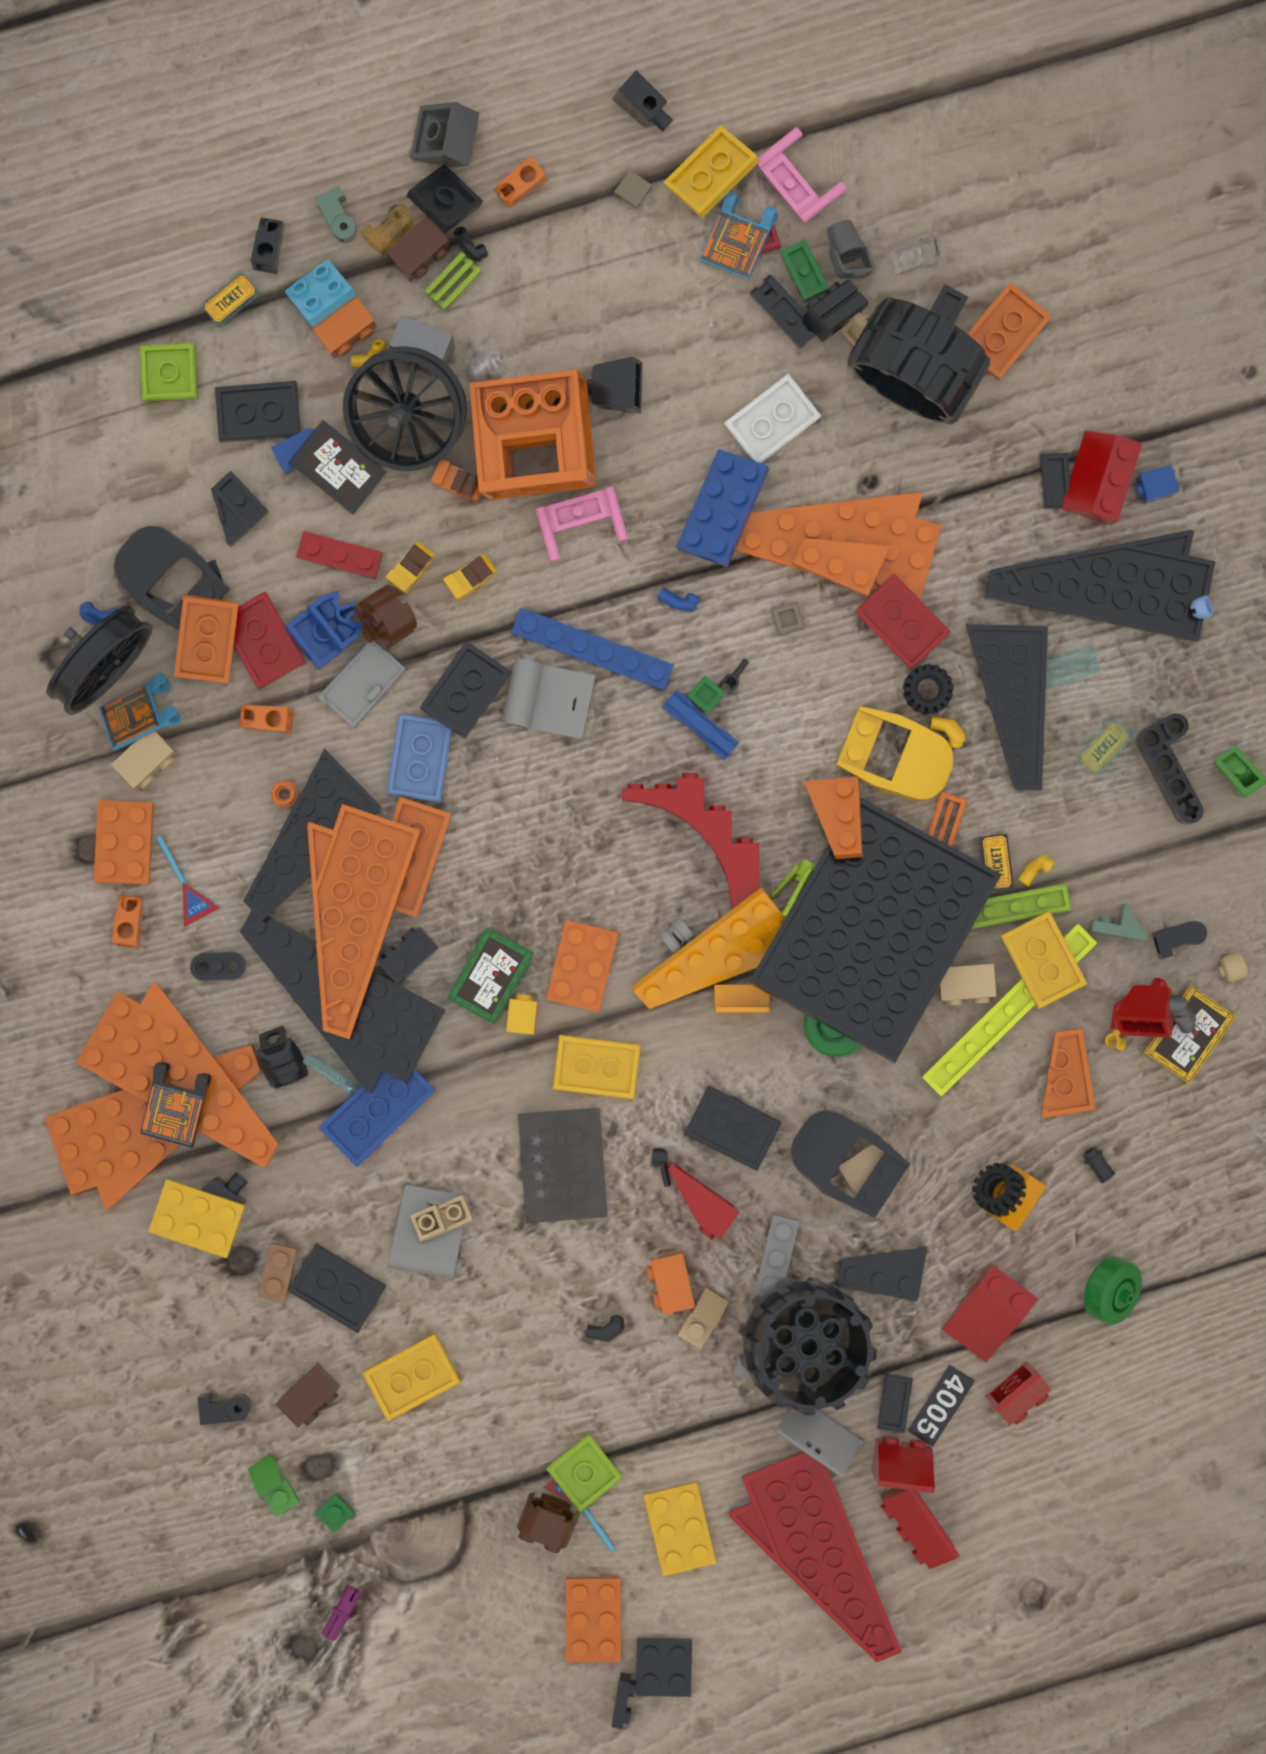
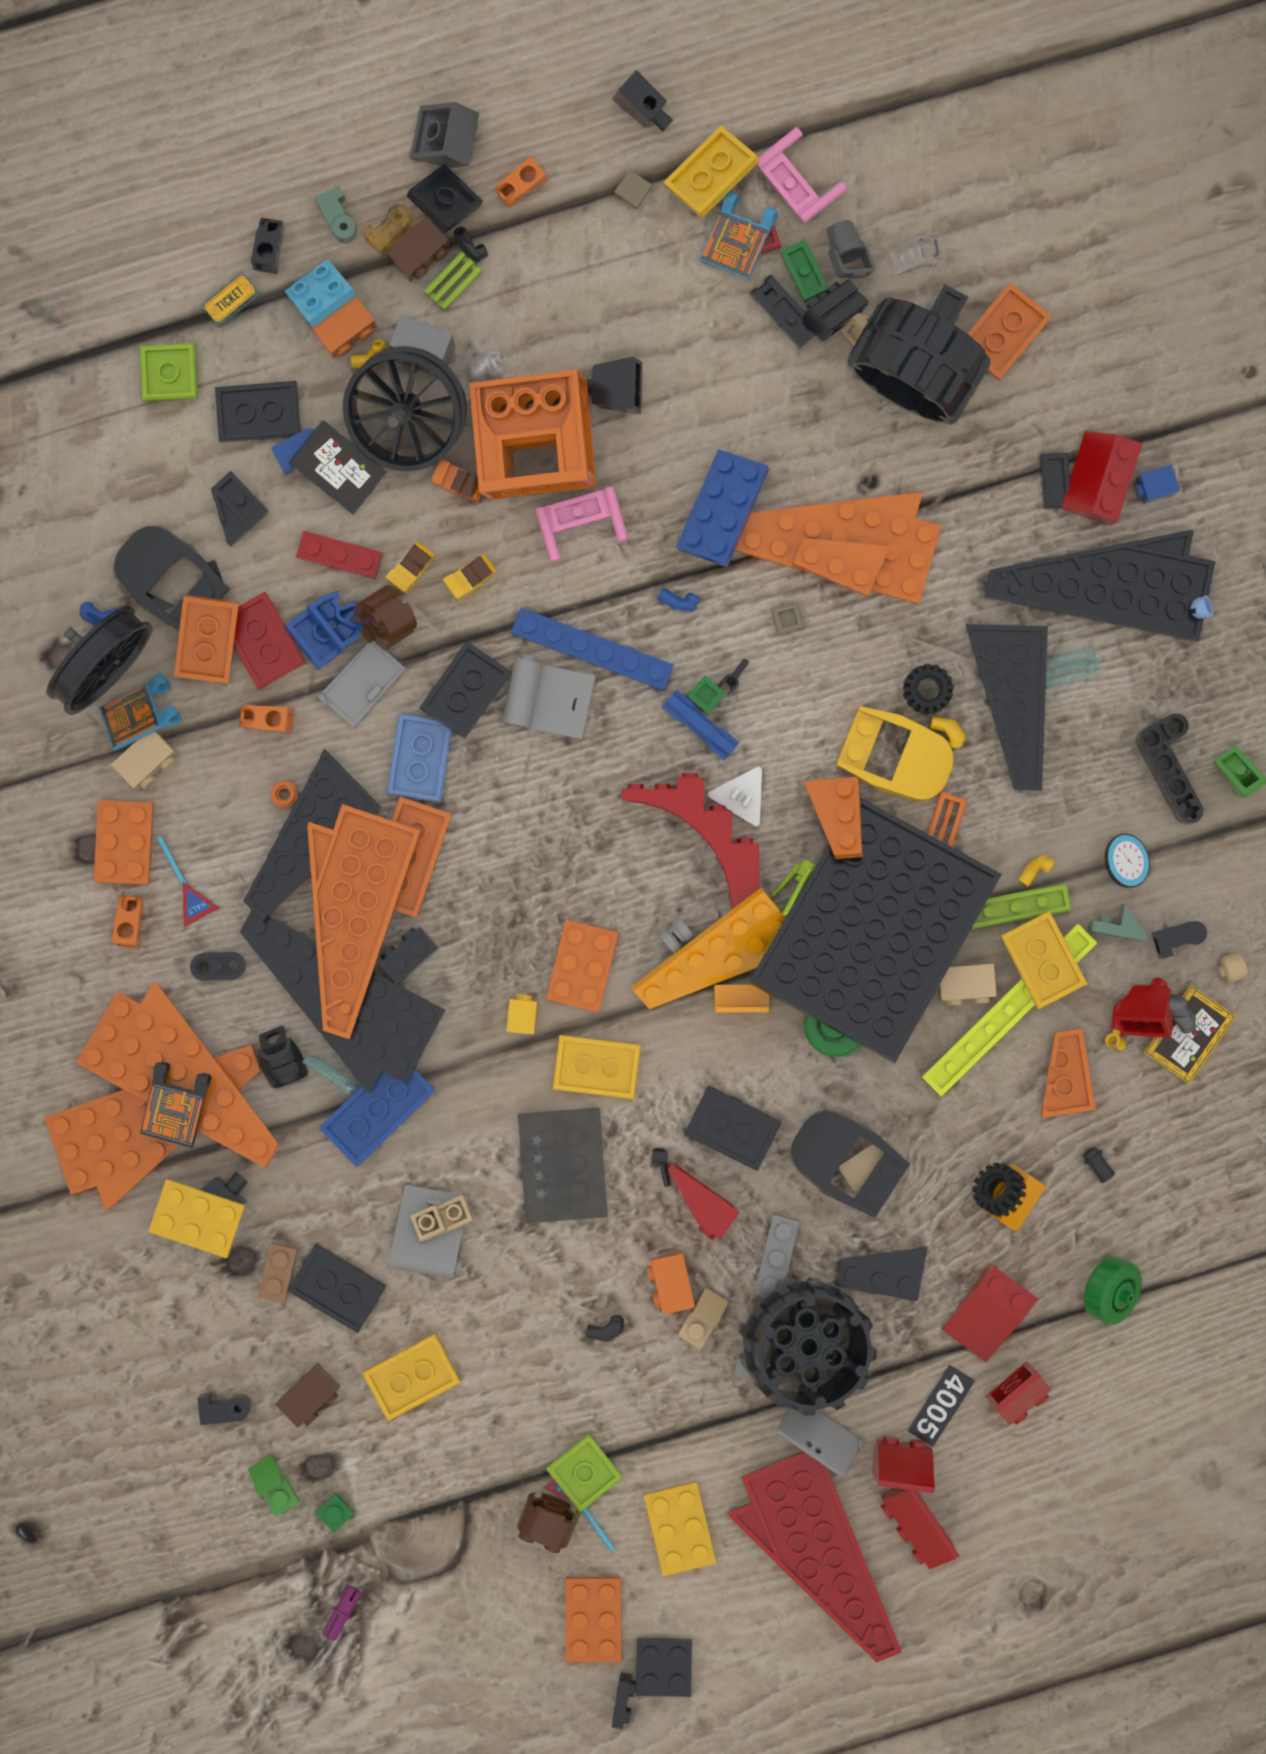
tile [447,927,535,1025] -> none
white tile [724,373,822,463] -> none
red tile [854,573,951,670] -> none
black tile [877,1373,913,1433] -> none
tile [979,834,1014,890] -> none
clear light blue tile [1076,718,1134,776] -> none
none -> white piece [708,767,762,827]
none -> piece [1104,834,1150,888]

